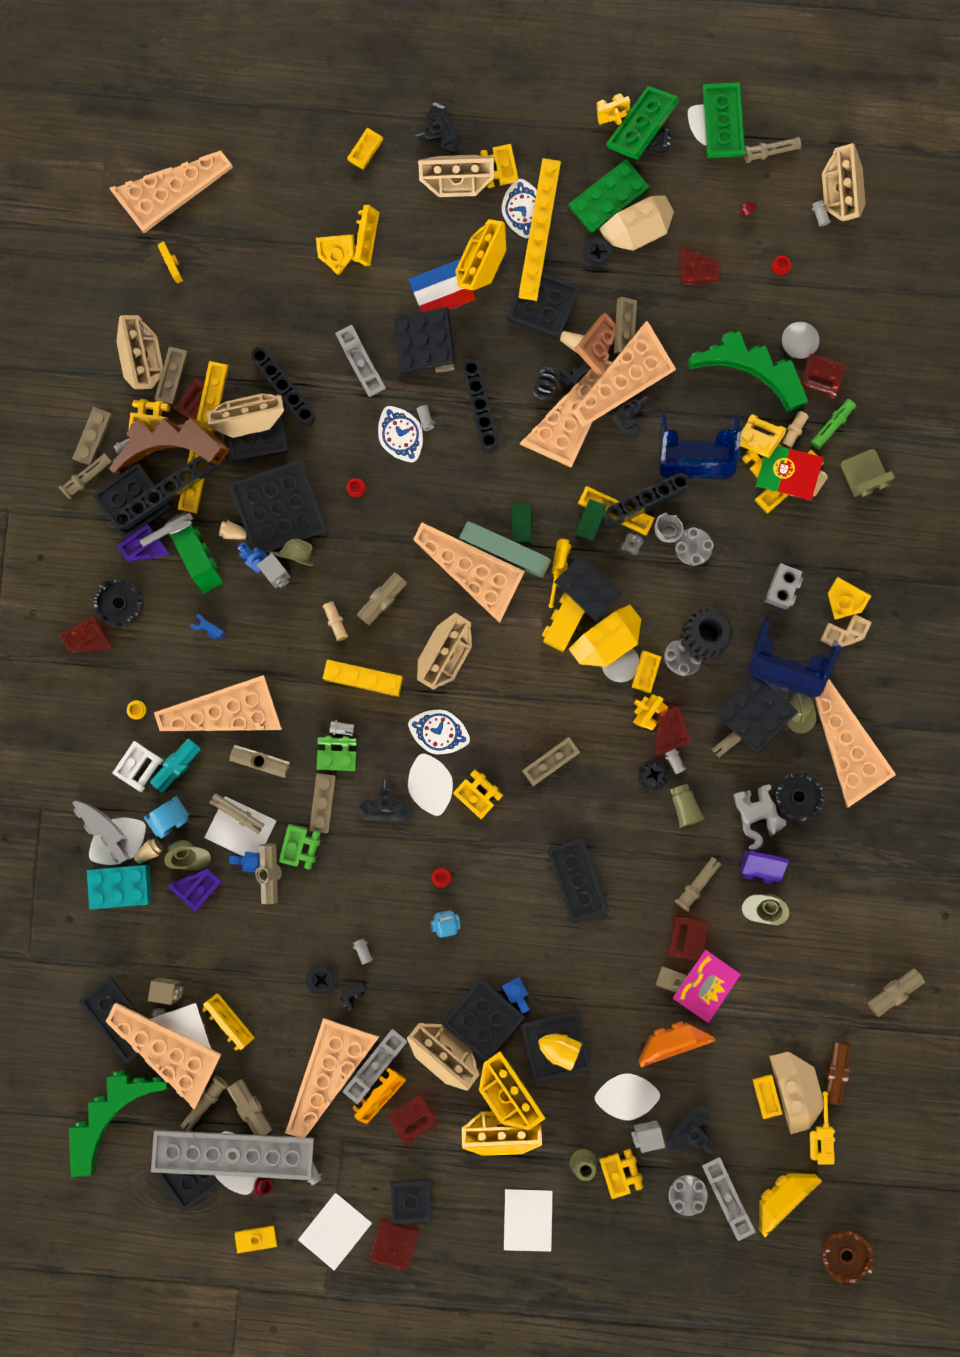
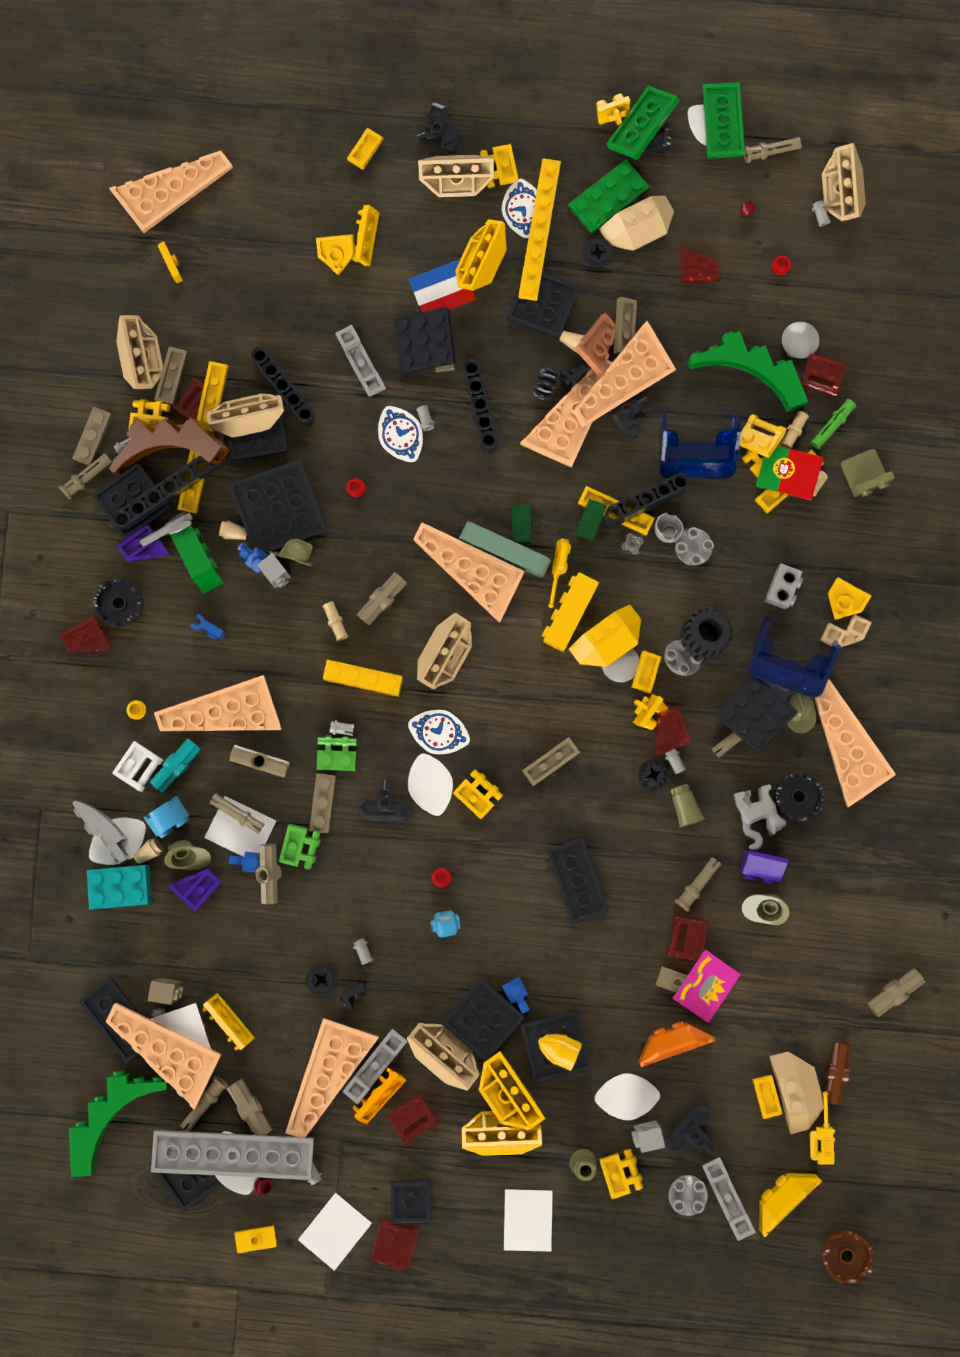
black plate [554,555,623,622] -> none

